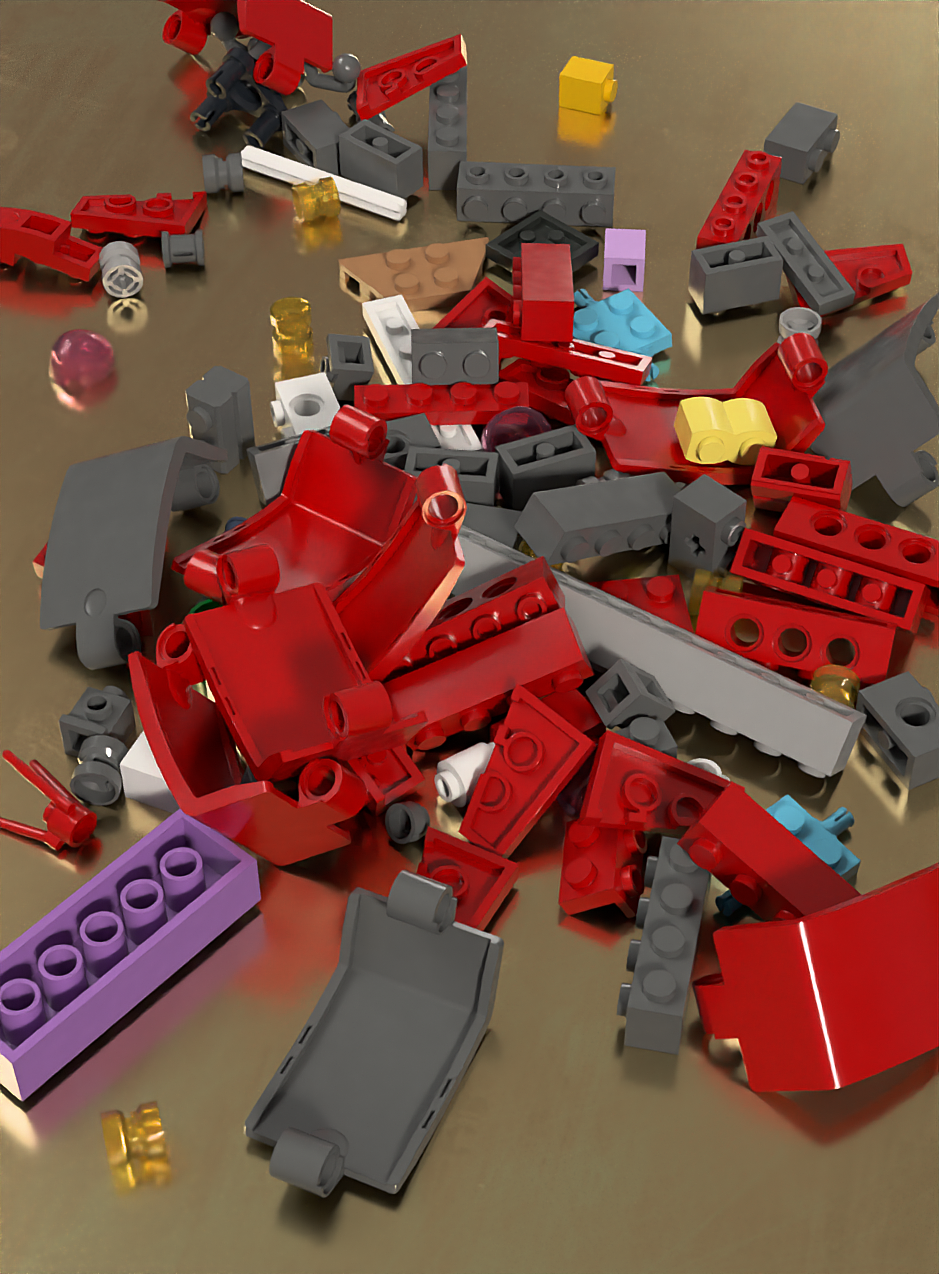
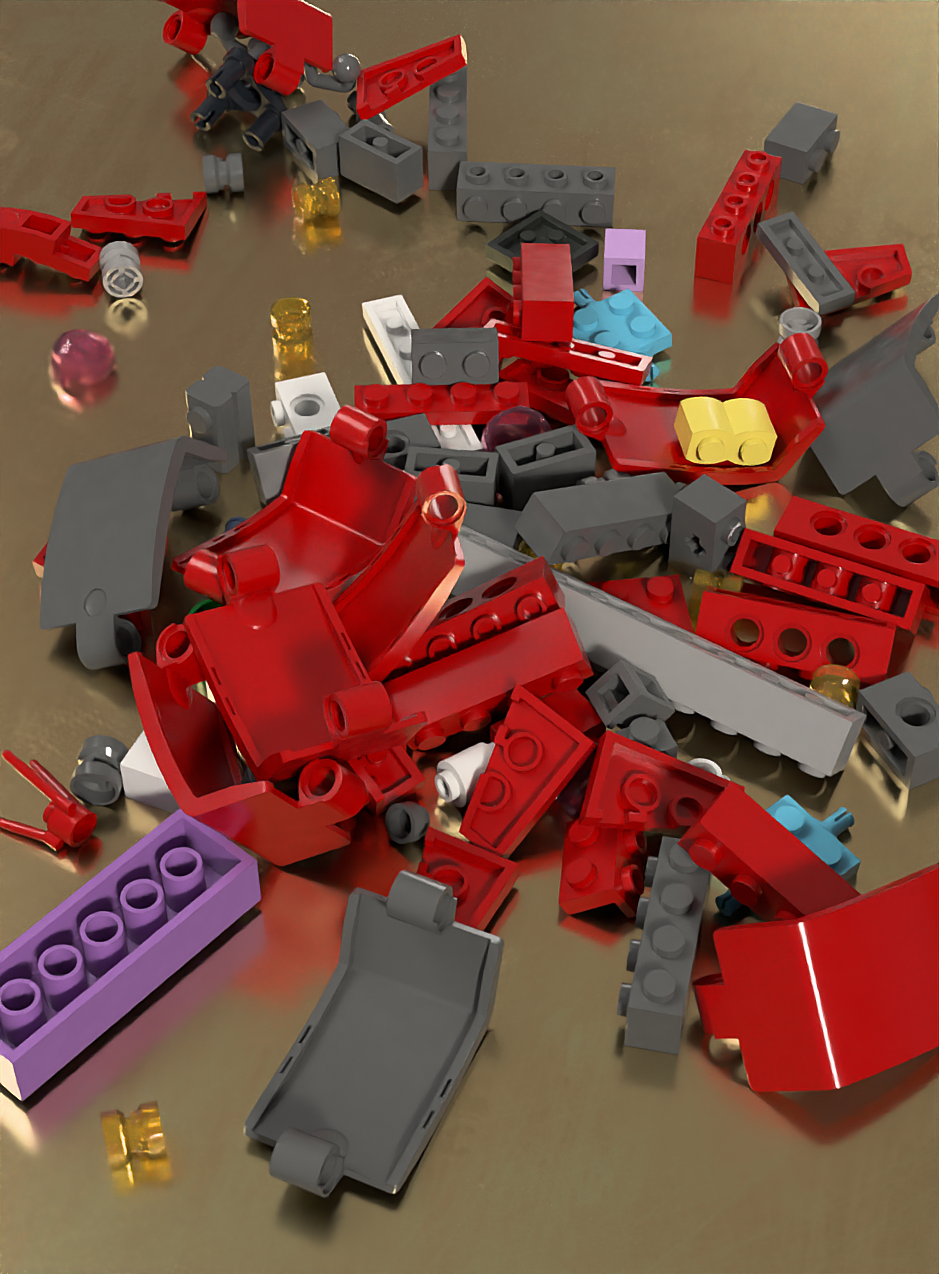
dark grey brick [58,686,136,757] -> none
dark grey bush [162,229,205,268] -> none
white axle [241,146,407,221] -> none
dark grey brick [319,334,374,401] -> none
medium nougat wing [338,237,490,312] -> none
yellow brick [559,56,618,115] -> none
dark grey brick [688,236,783,314] -> none
red brick [750,446,853,512] -> none

